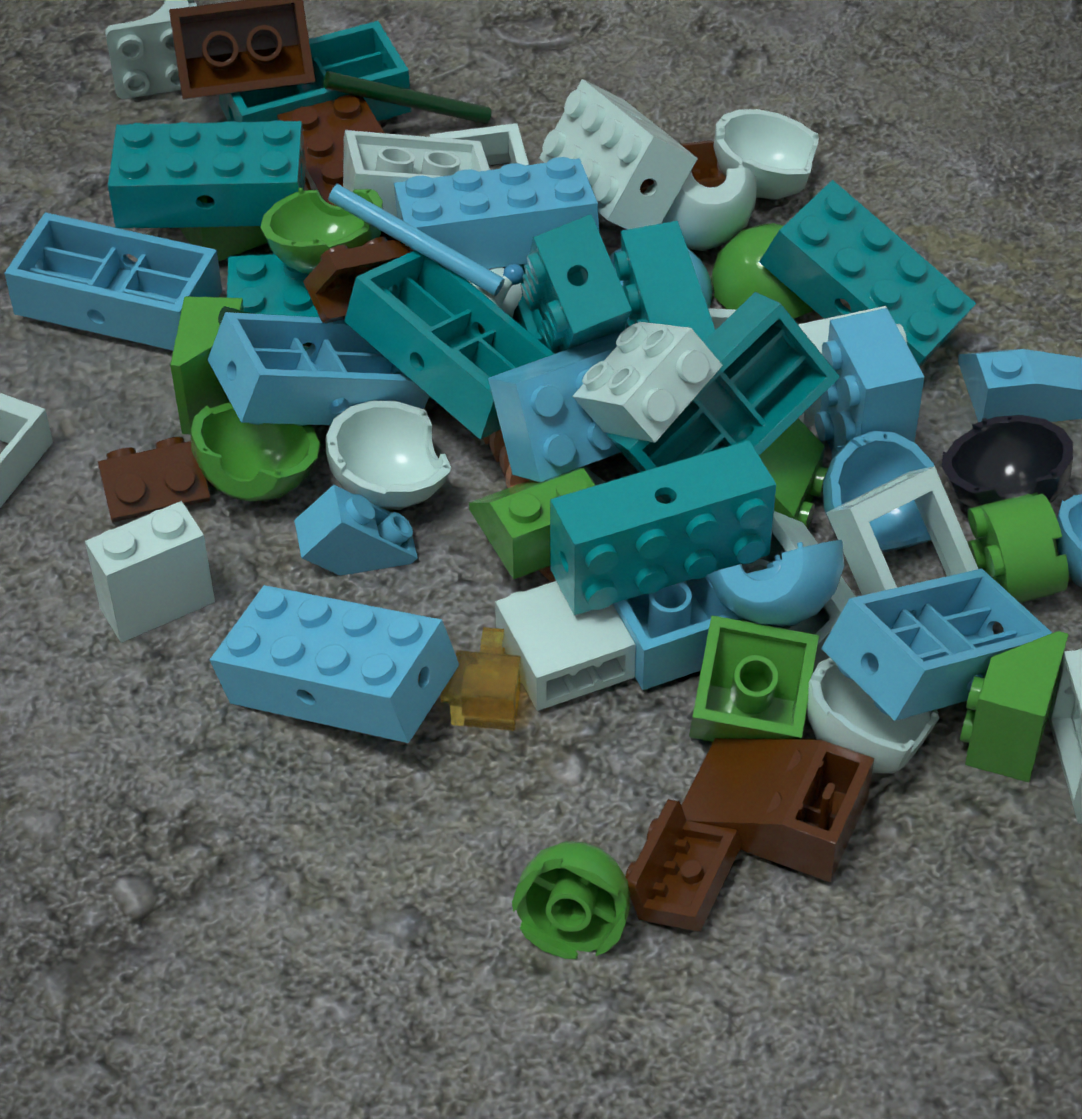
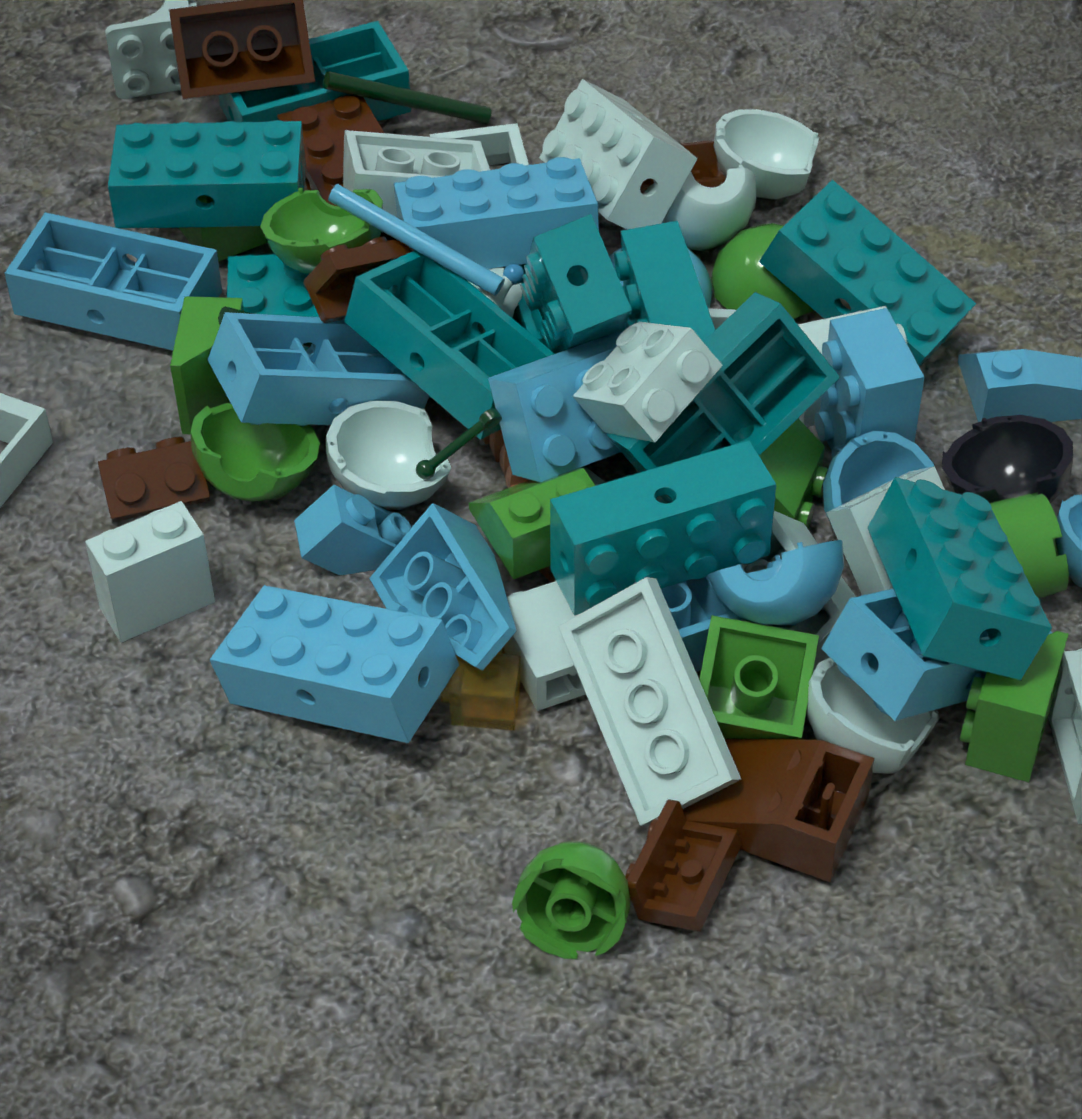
none -> medium azure wedge [369,503,517,671]
none -> dark green hinge [415,408,502,480]
none -> light aqua plate [559,577,741,826]
none -> teal brick [867,477,1052,680]

